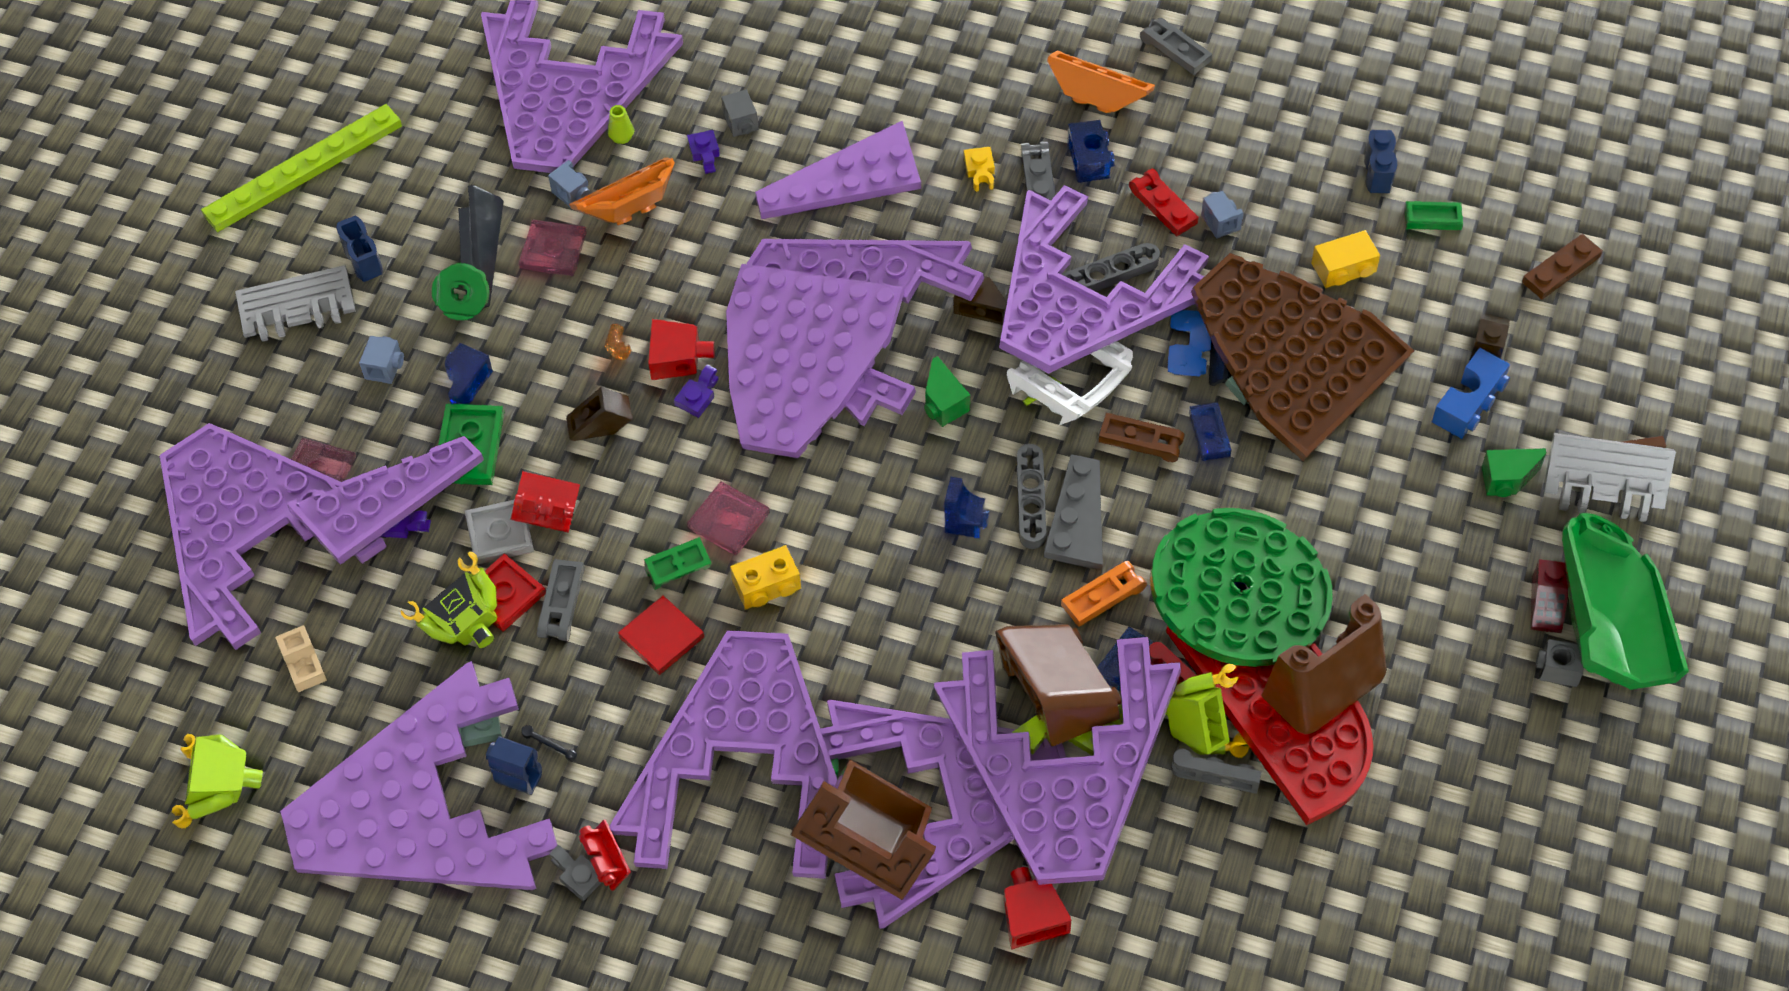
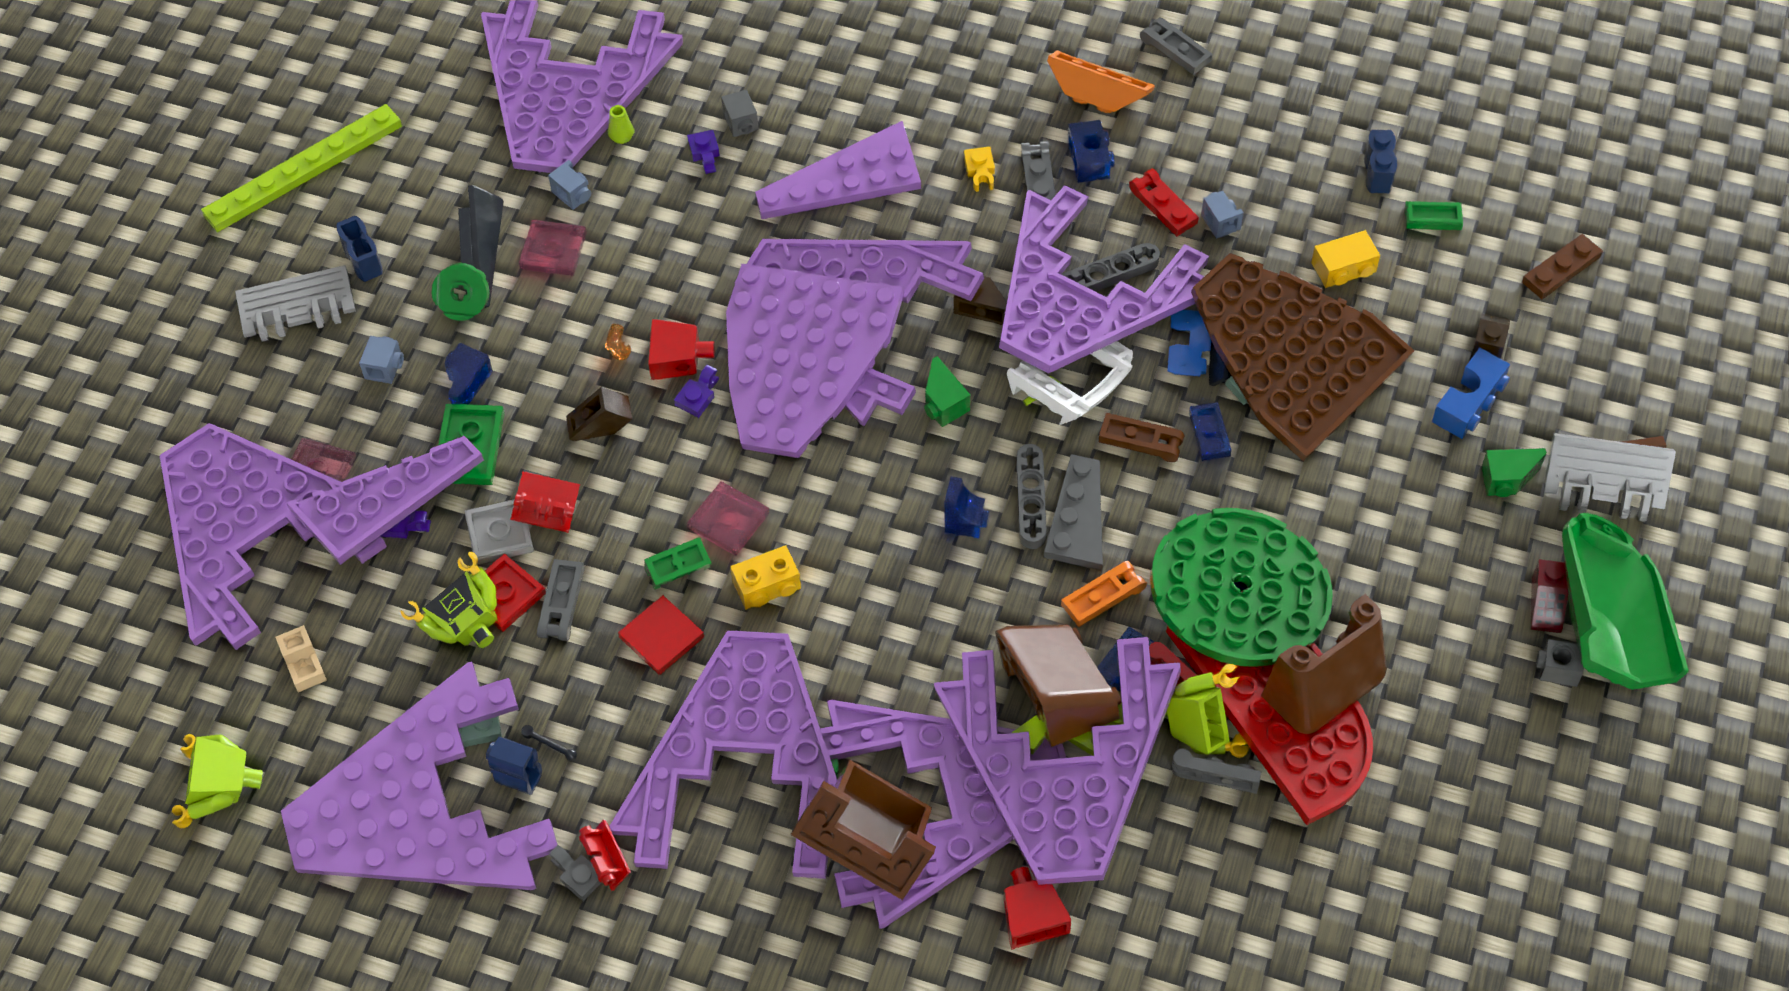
orange wedge [569,158,675,225] -> none

